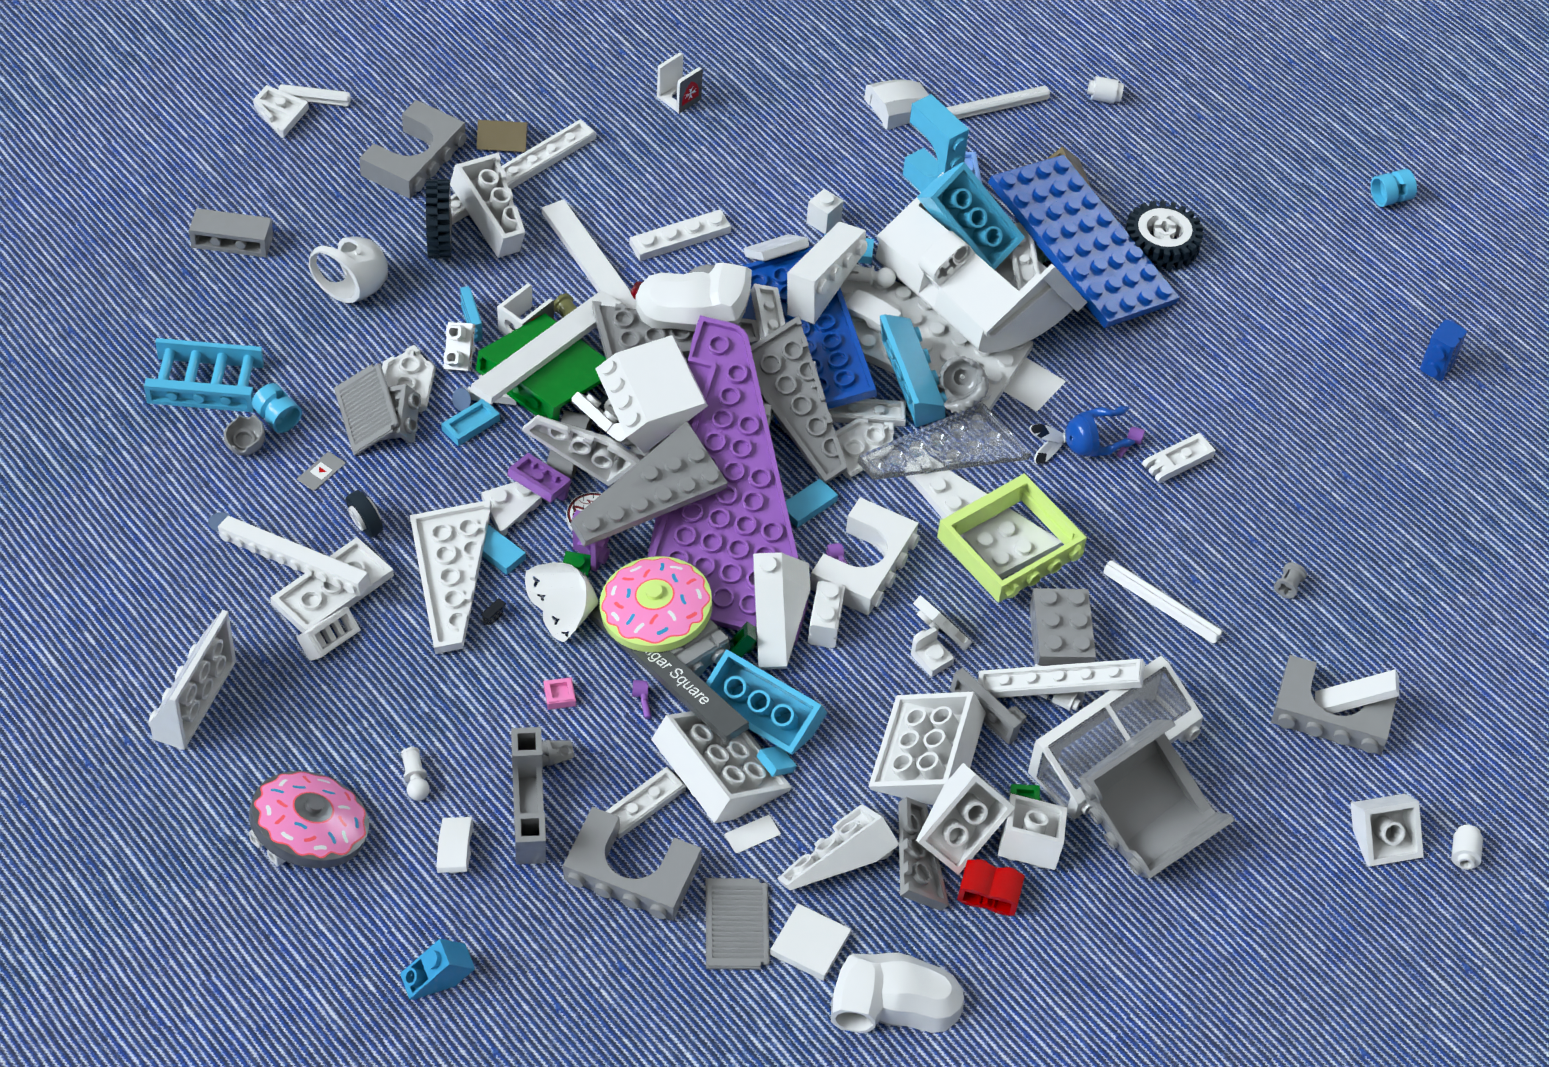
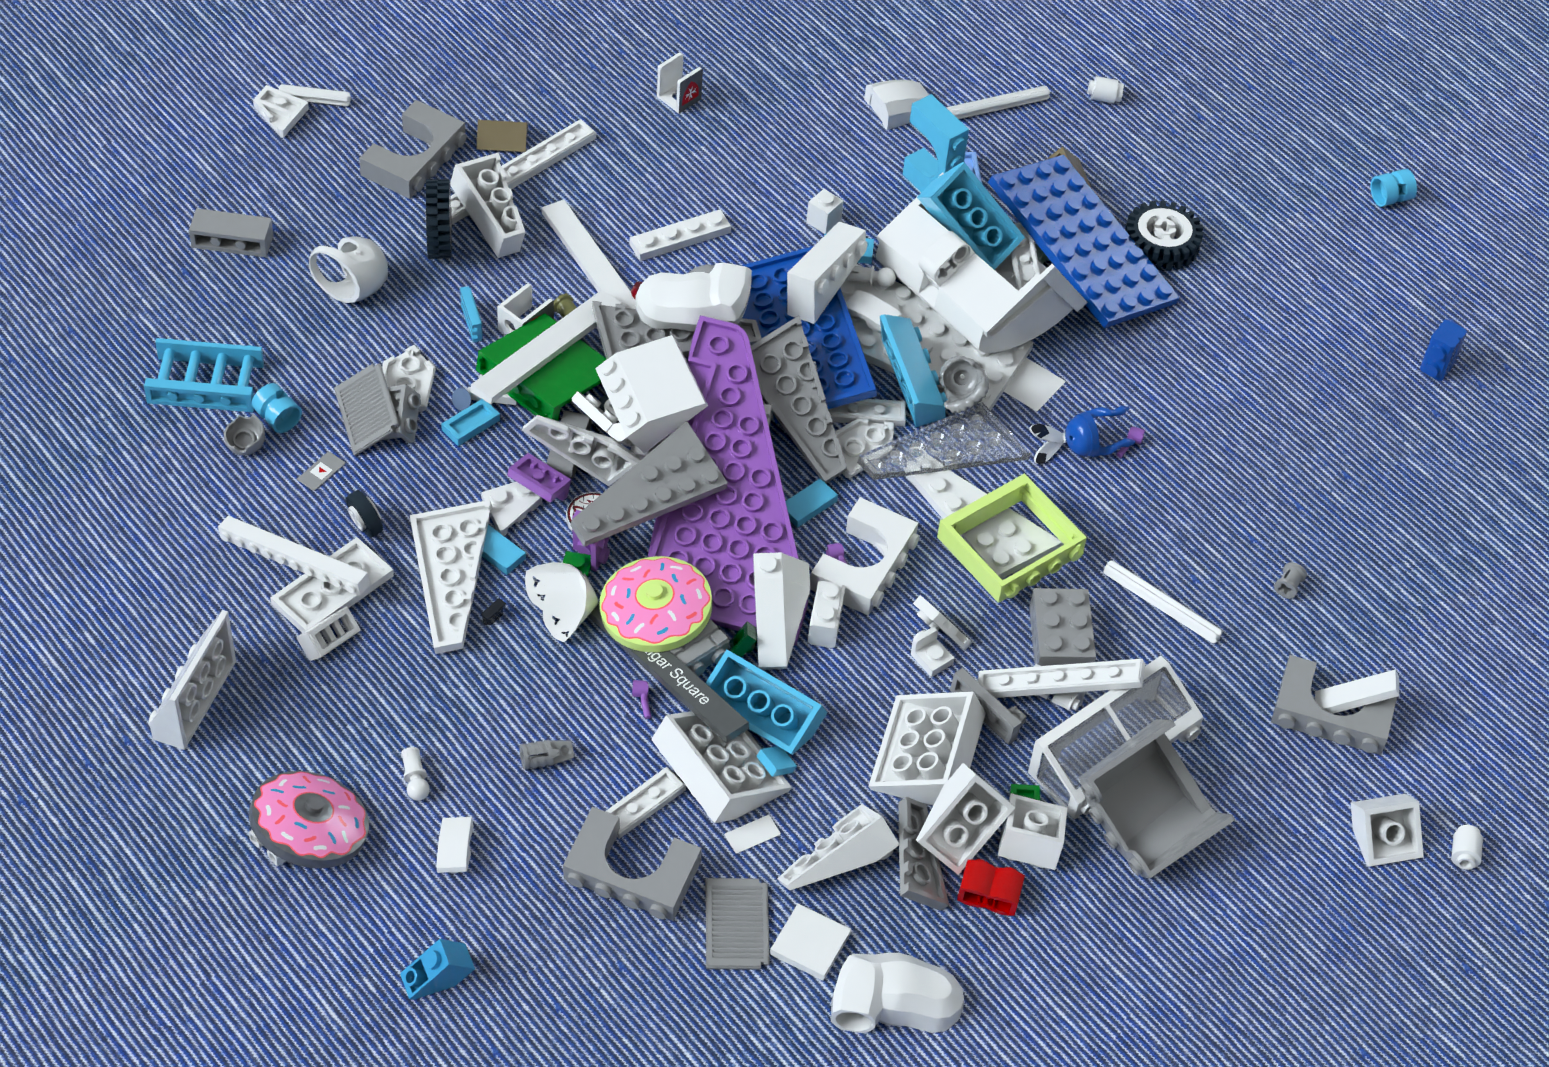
sand blue sticker [208,512,231,531] -> none
white hips [444,322,476,371] -> none
light grey arch [511,727,546,865] -> none
bright pink tile [543,677,576,710] -> none
white tile [743,234,809,261] -> none
white plate [751,284,785,339] -> none
white hinge [1142,433,1216,483] -> none

